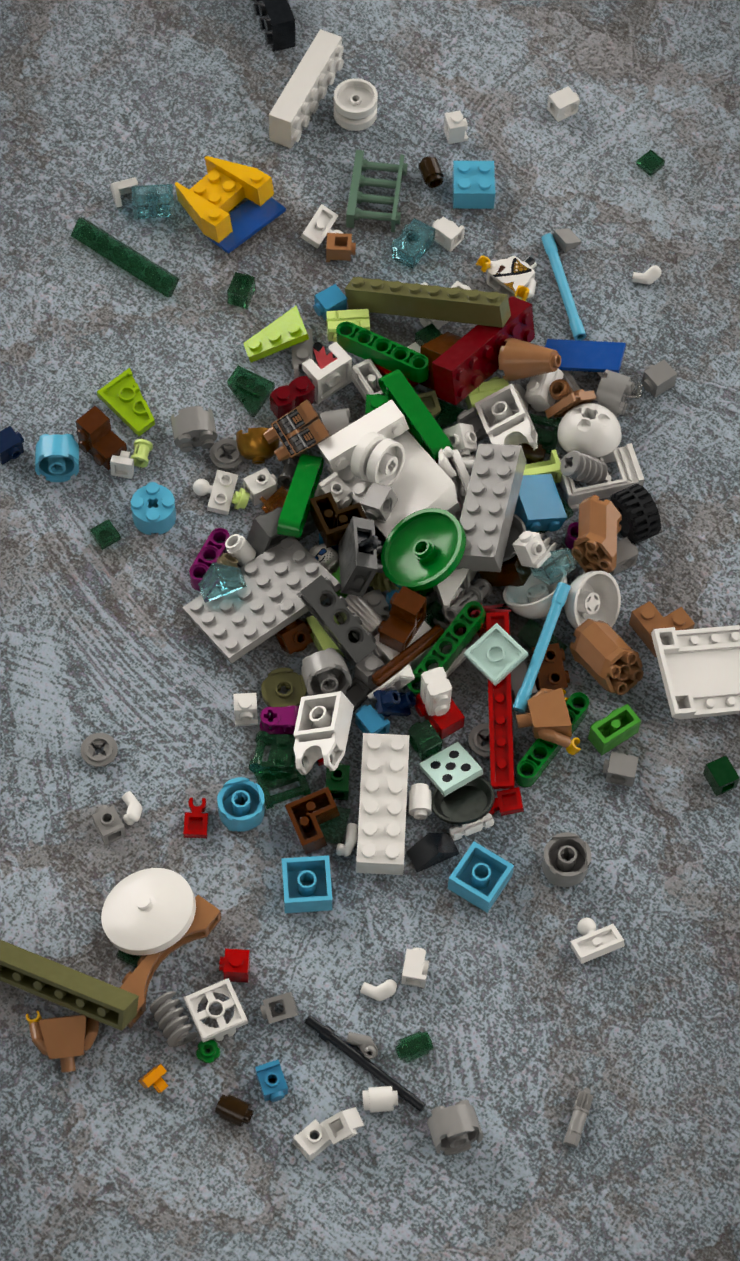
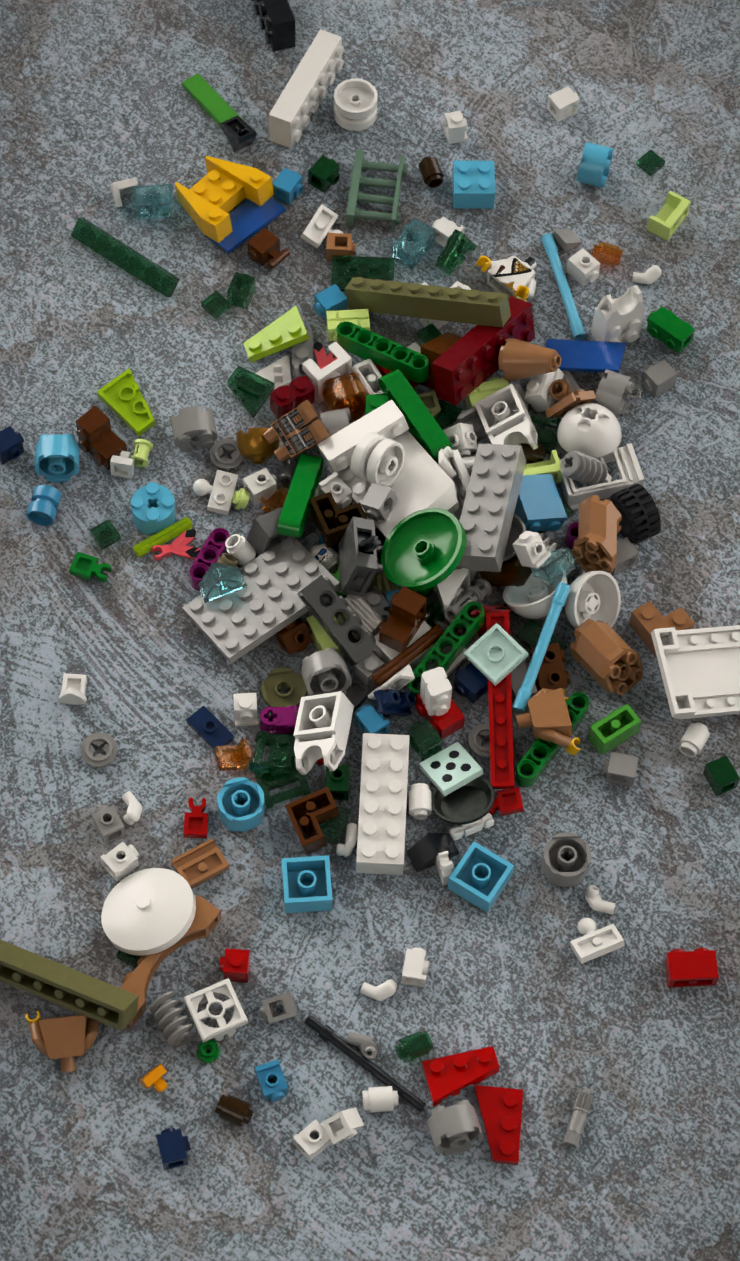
none -> dark azure wheel [26,485,62,526]
none -> white tile [59,673,87,705]
none -> green plate [69,552,112,582]
none -> white brick [100,842,139,882]
none -> lime axle [133,517,193,557]
none -> coral piece [152,529,200,561]
none -> dark blue brick [156,1128,191,1171]
none -> medium nougat plate [171,838,229,889]
none -> bright green tile [182,73,244,127]
none -> dark blue plate [186,706,234,753]
none -> clear green tile [201,291,231,319]
none -> clear orange bracket [214,739,253,771]
none -> black slope [220,115,257,152]
none -> reddish brown brick [247,228,290,269]
none -> white piece [250,356,291,390]
none -> dark azure brick [272,168,304,205]
none -> dark green brick [308,155,340,193]
none -> clear orange brick [322,373,368,423]
none -> clear green wing [331,255,395,292]
none -> red wing [422,1046,499,1107]
none -> clear green wing [435,229,477,275]
none -> white plate [435,851,455,886]
none -> dark blue brick [454,662,488,704]
none -> red wing [474,1085,523,1165]
none -> white brick [566,248,600,287]
none -> medium azure brick [577,142,614,188]
none -> white arm [585,885,615,915]
none -> clear orange brick [591,241,623,266]
none -> white brick [591,285,645,343]
none -> green brick [646,306,695,354]
none -> yellowish green panel [647,191,691,241]
none -> red brick [664,948,719,988]
none -> white brick [679,722,710,758]

